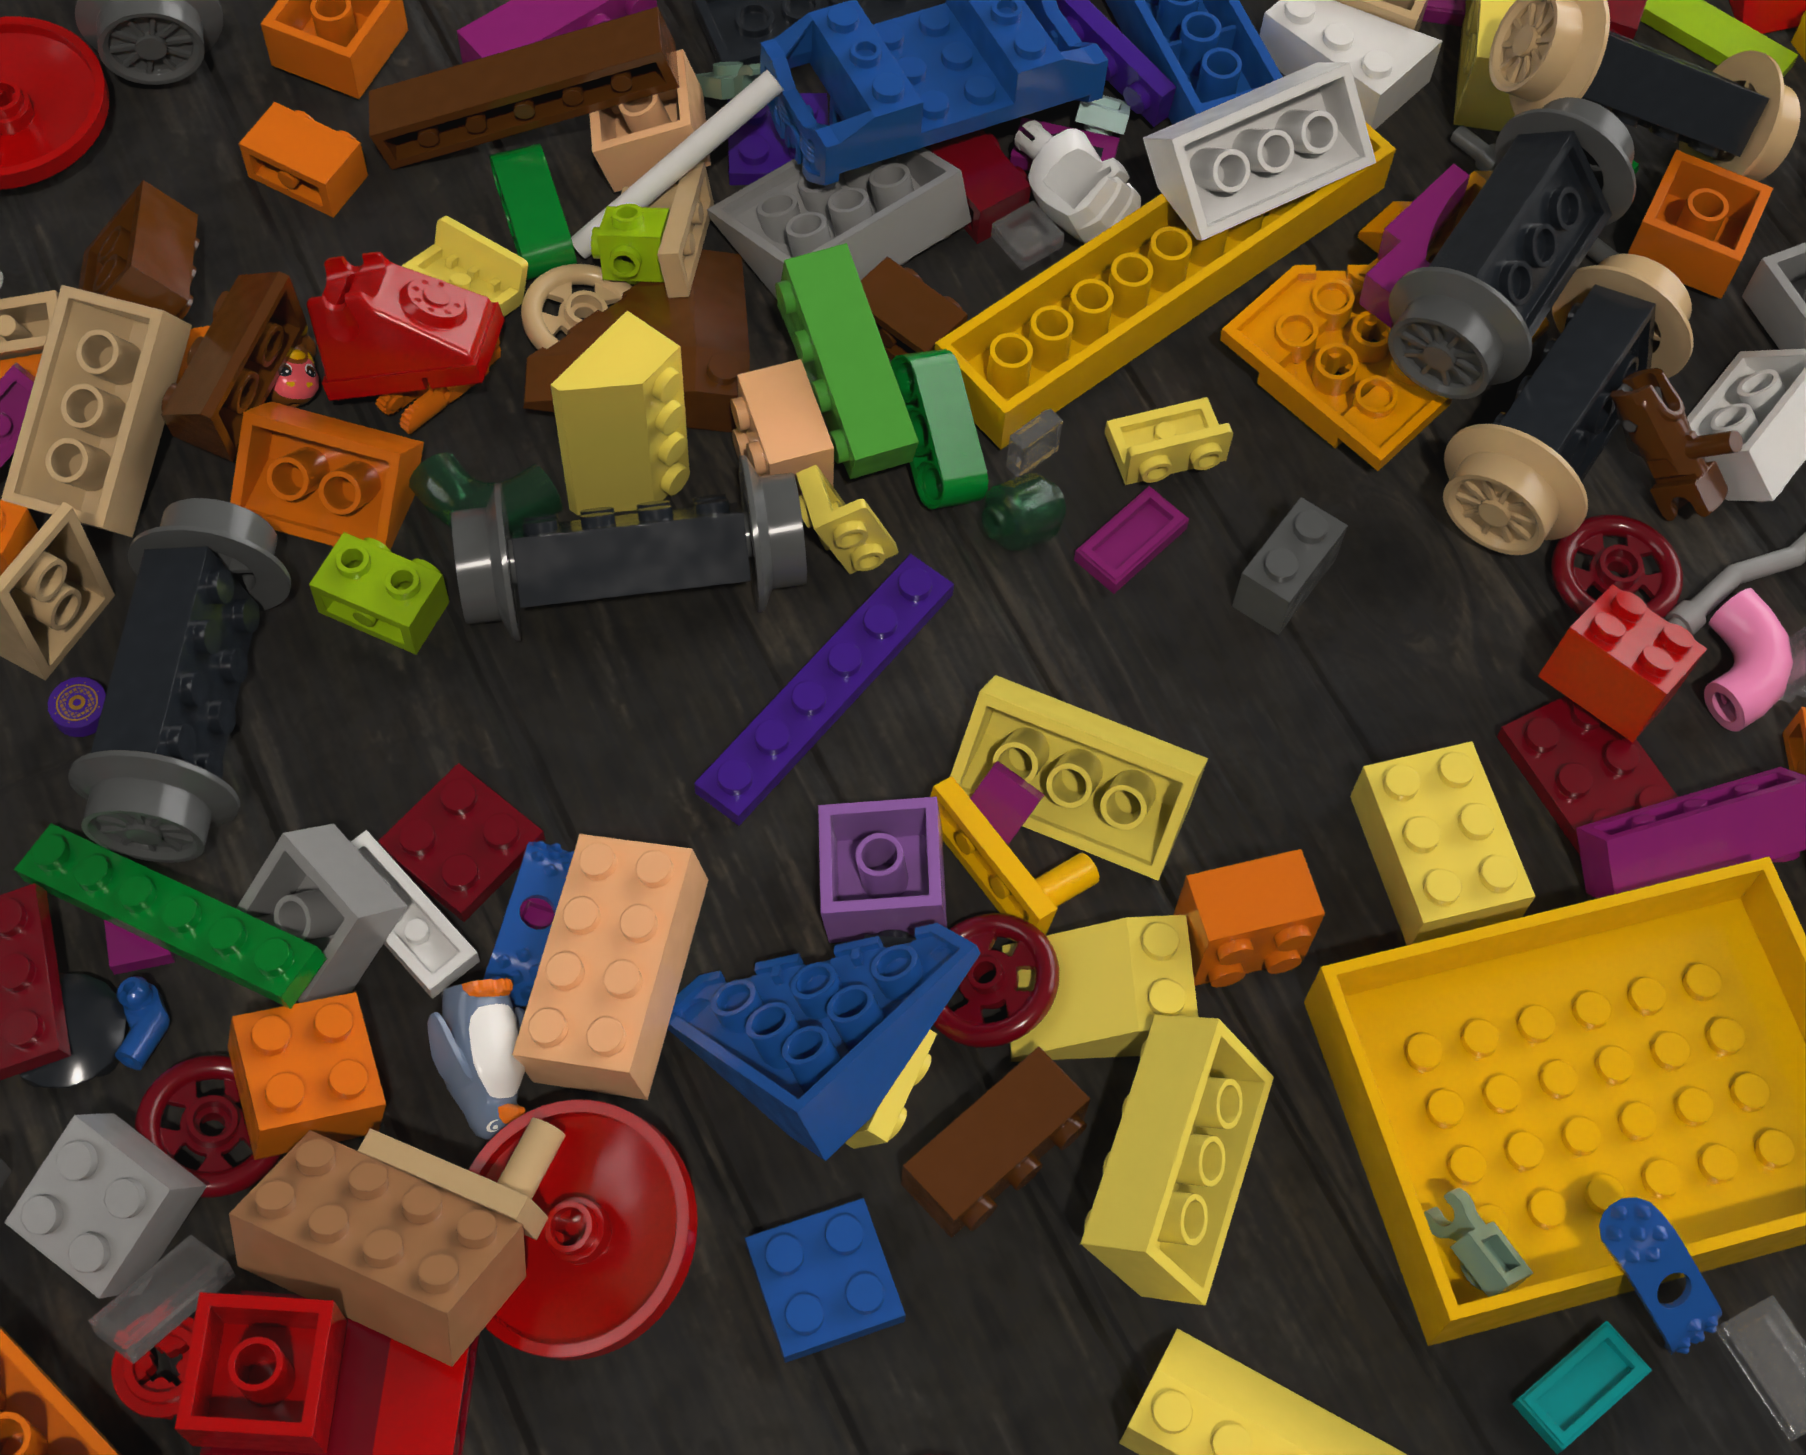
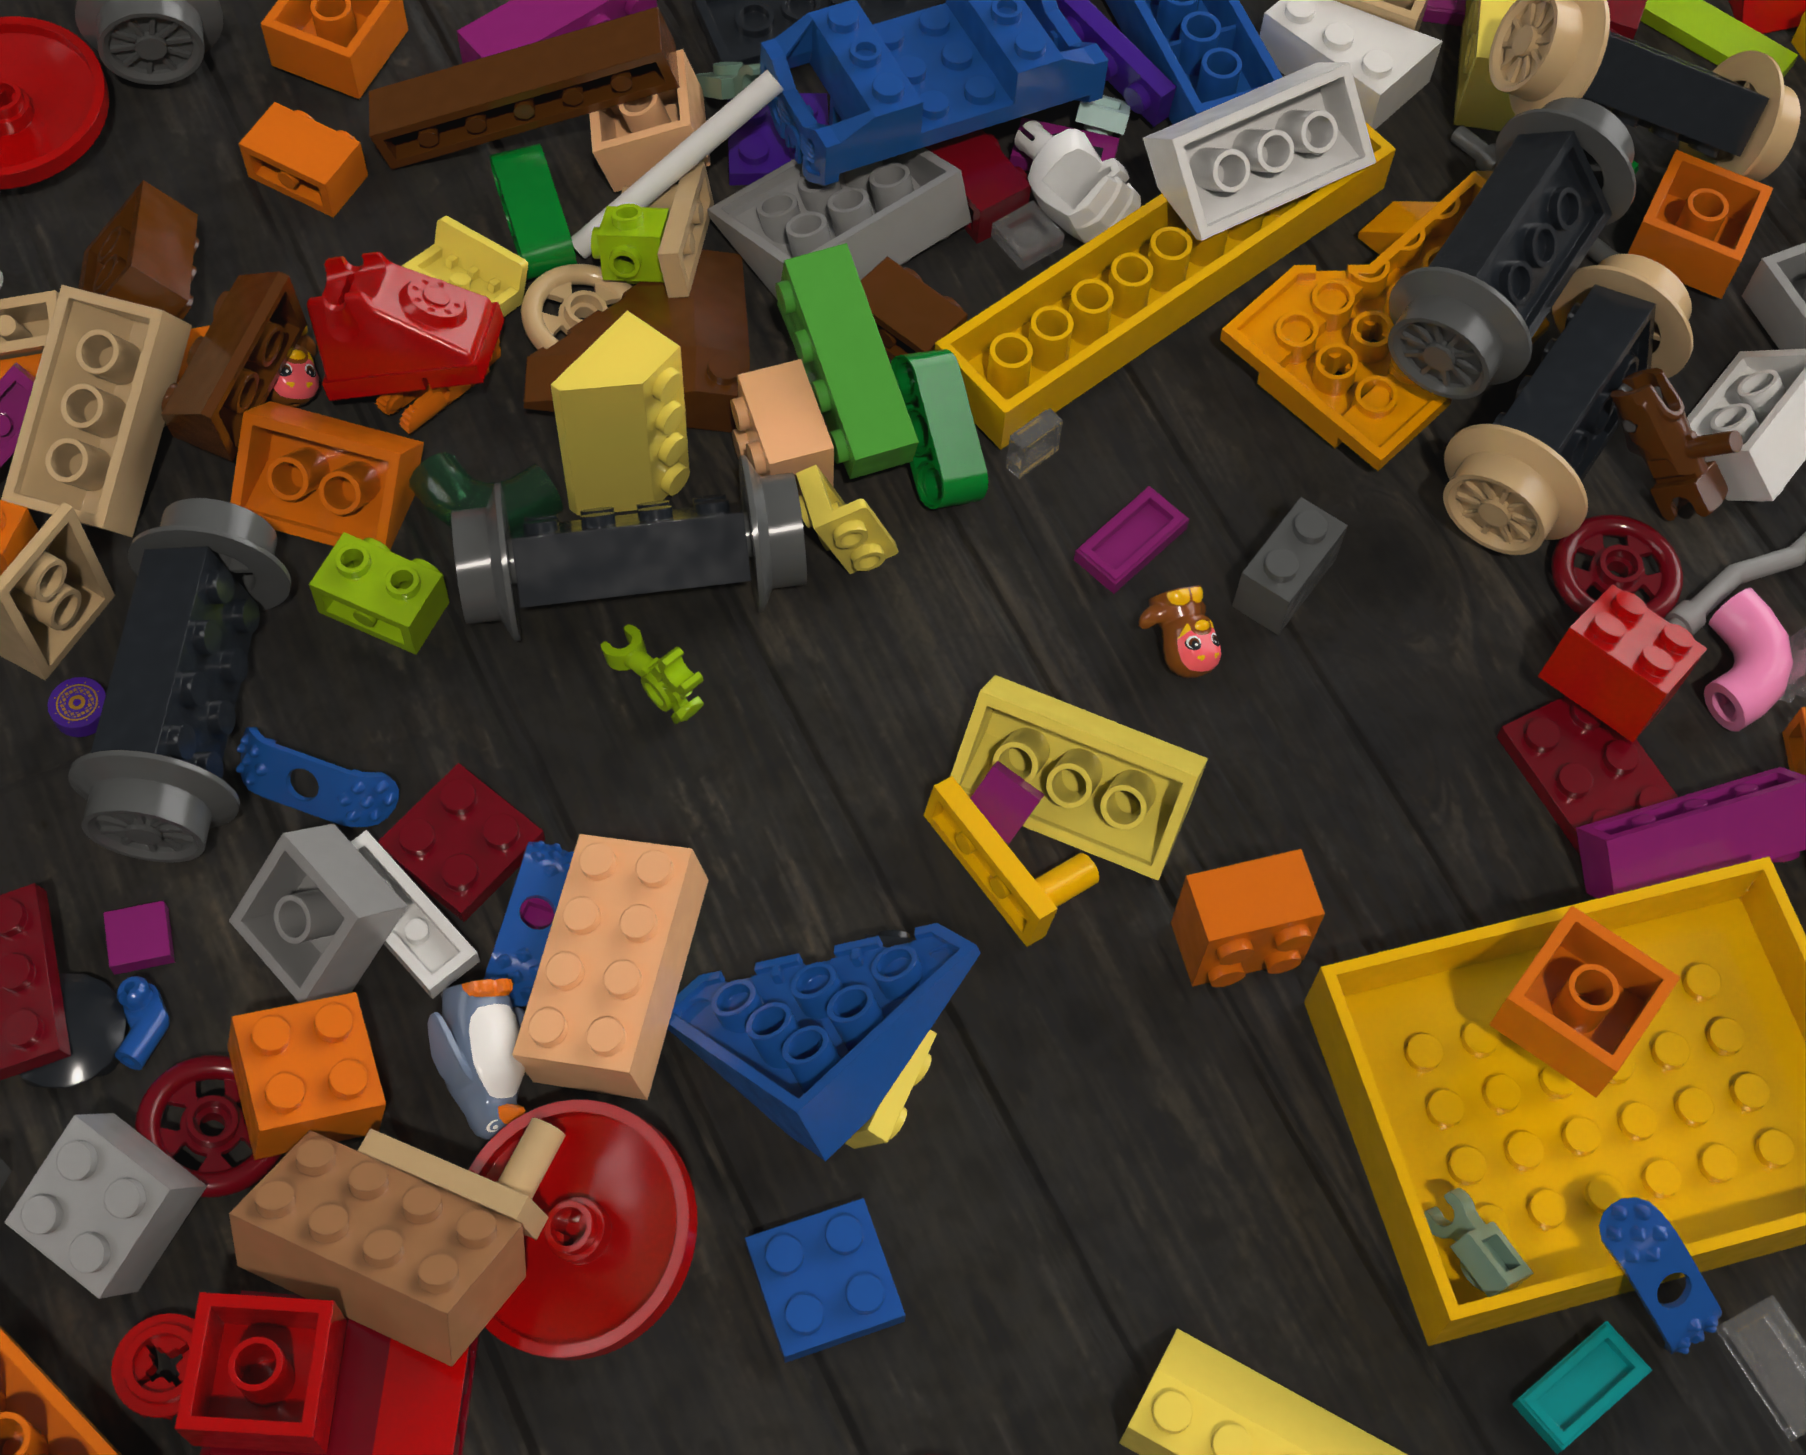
green plate [14,823,327,1009] -> none
clear tile [88,1235,235,1364] -> none
dark purple plate [694,554,954,826] -> none
medium lavender brick [818,797,947,943] -> none
reddish brown brick [901,1046,1090,1238] -> none
dark red plate [933,913,1060,1048] -> none
clear green head [982,473,1066,551] -> none
light yellow slope [1001,915,1199,1062] -> none
light yellow brick [1080,1015,1274,1306] -> none
light yellow bracket [1104,397,1233,485] -> none
light yellow brick [1350,741,1535,945] -> none
magenta slope [1359,163,1470,329] -> none
none -> blue piece [236,727,399,827]
none -> lime piece [600,624,704,724]
none -> animal [1139,585,1222,678]
none -> orange brick [1489,905,1681,1098]

